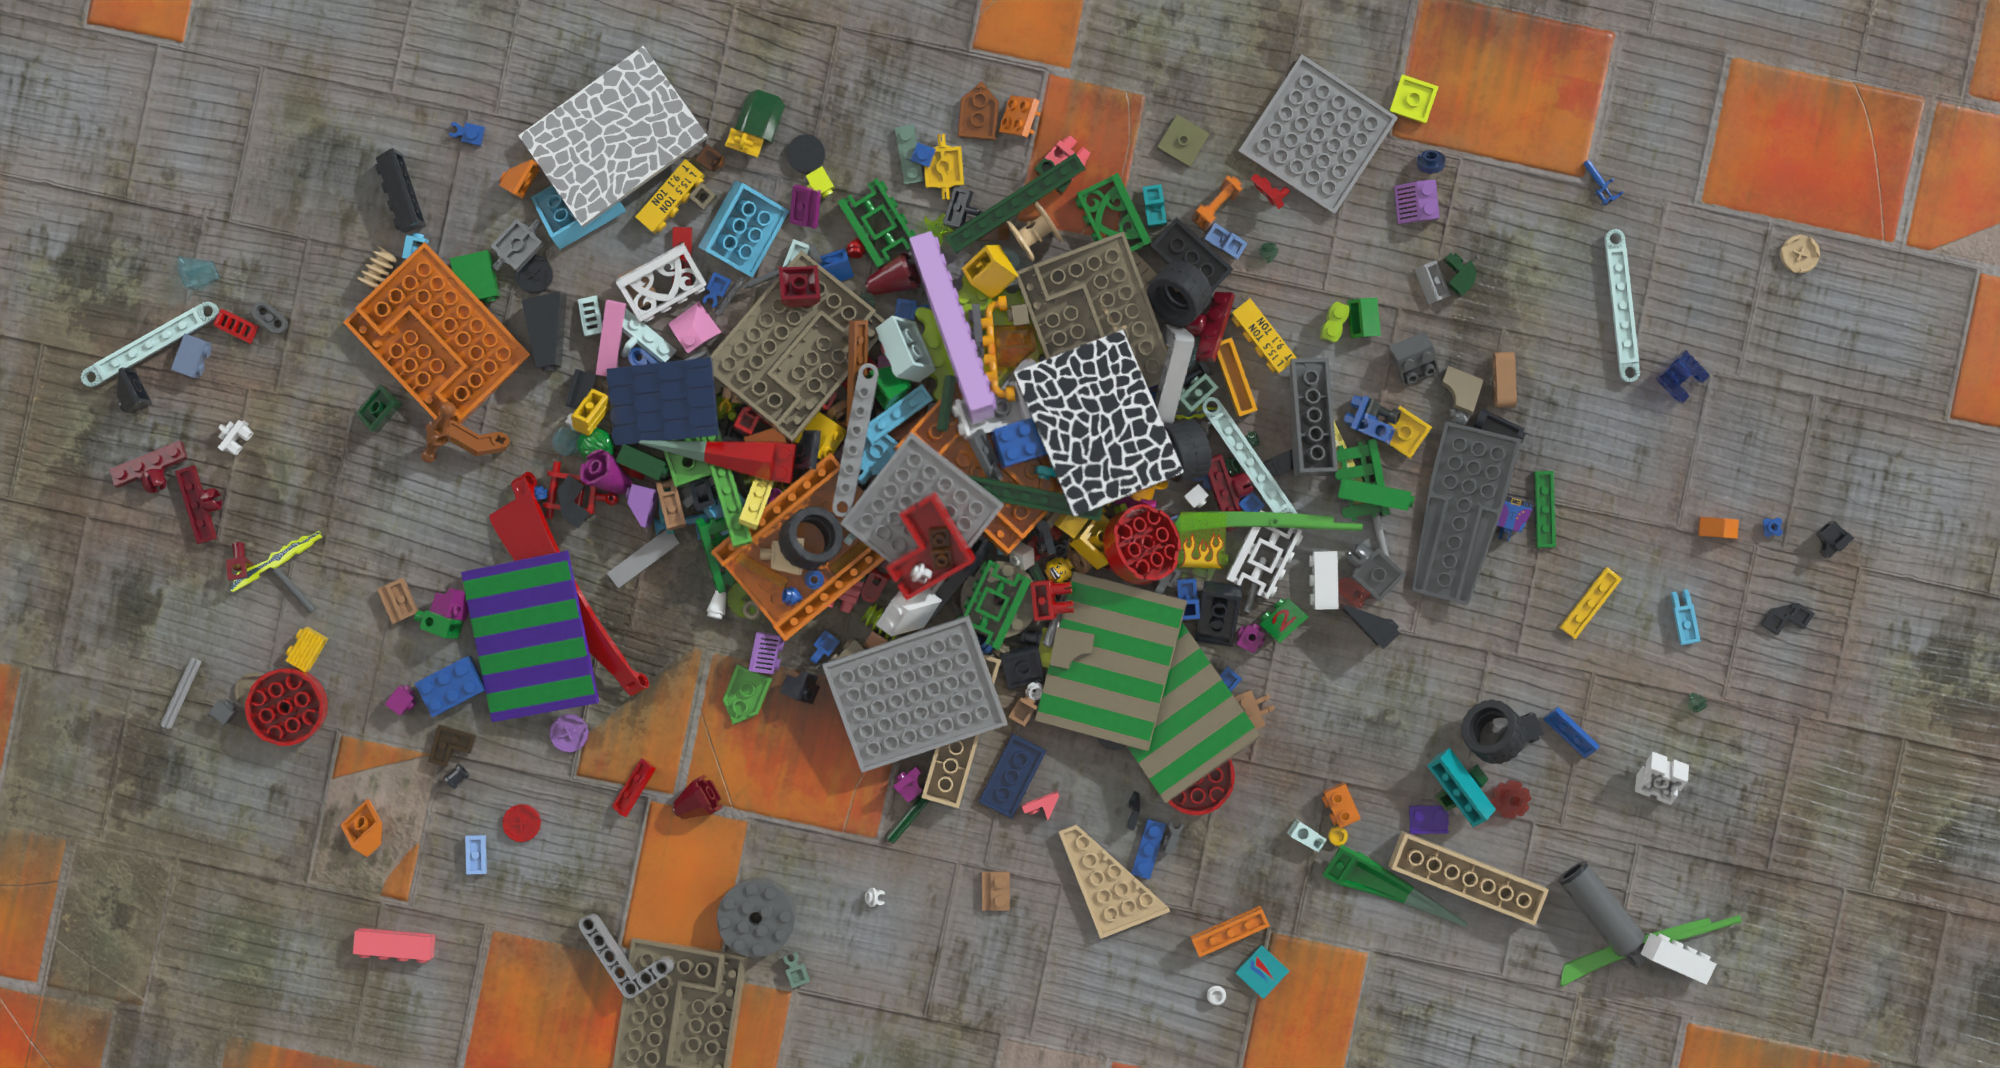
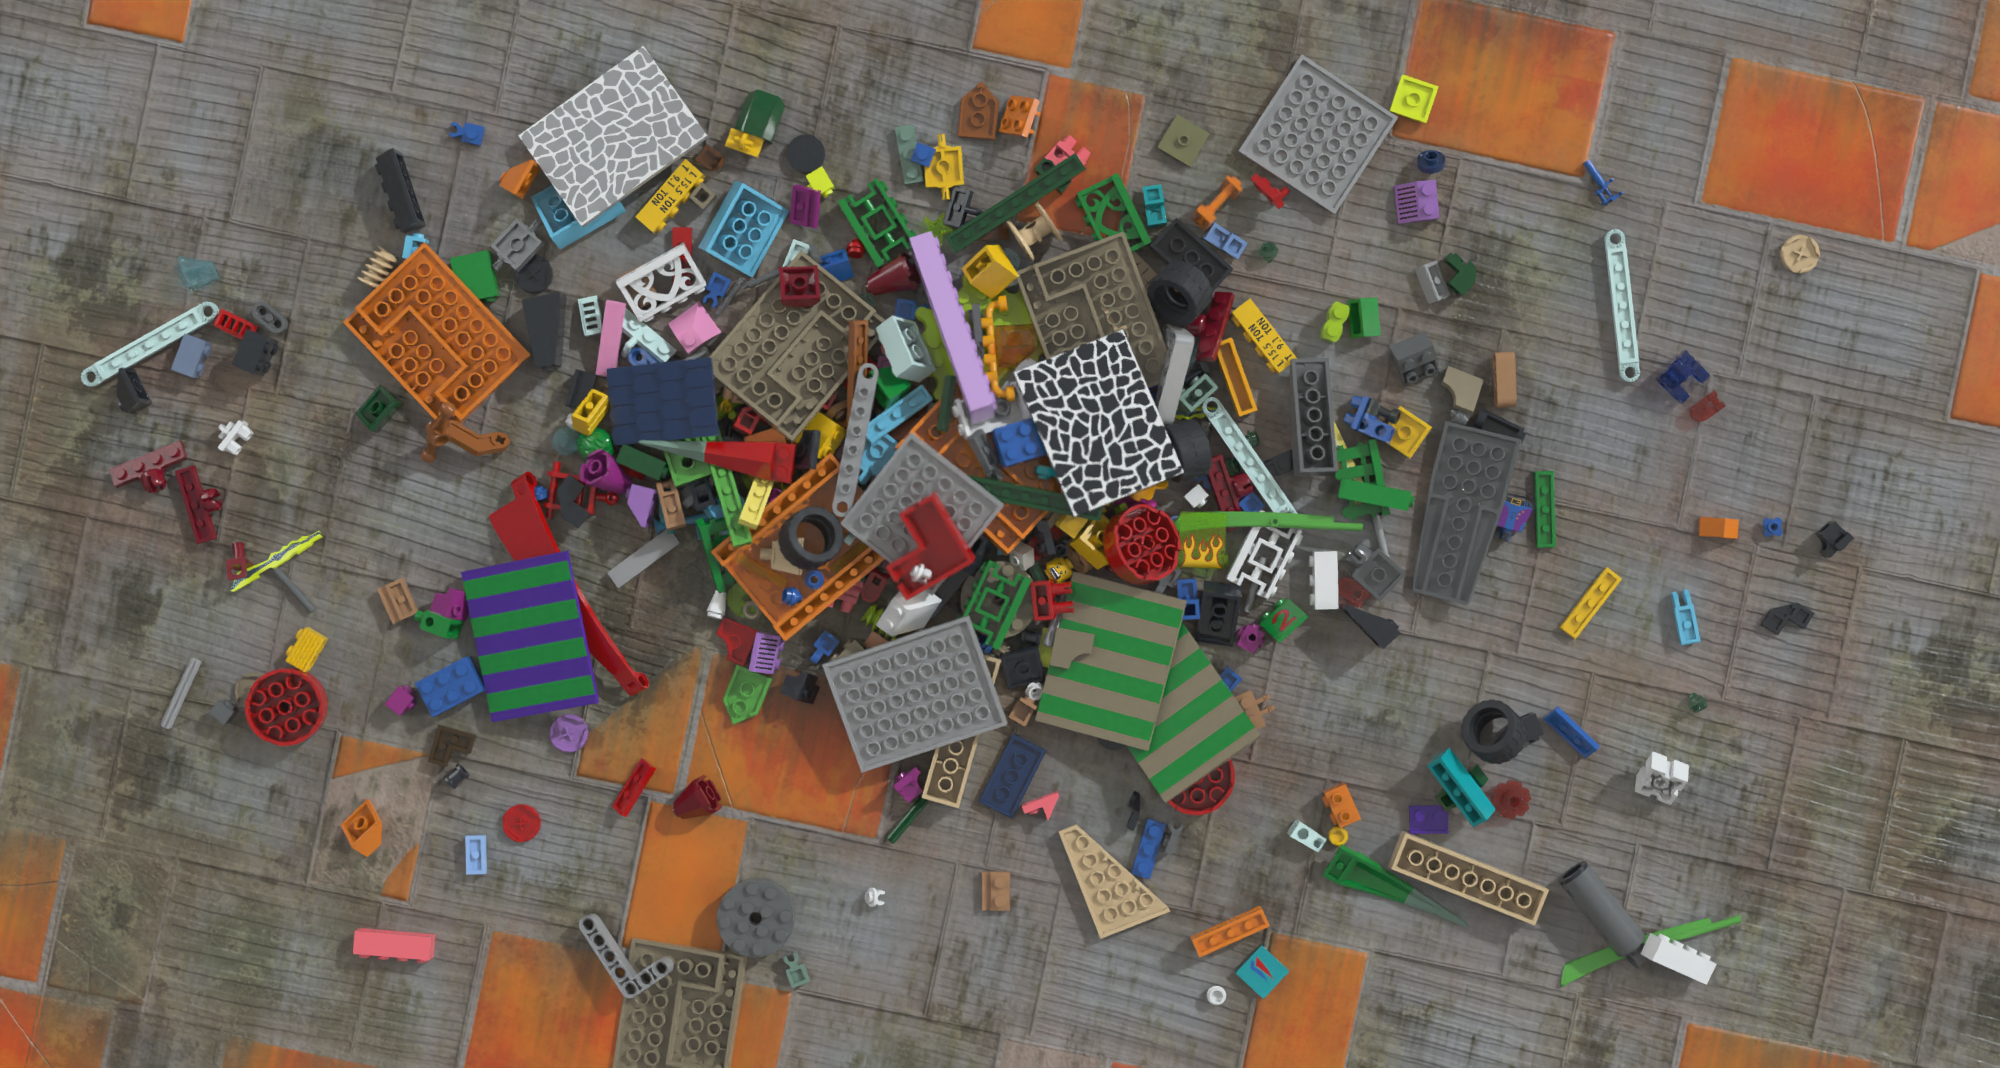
reddish brown slope [929,526,953,569] -> none
dark tan plate [1007,303,1029,326] -> none
none -> black brick [231,329,279,376]
none -> red tile [716,616,759,667]
none -> clear red plate [1690,390,1726,422]

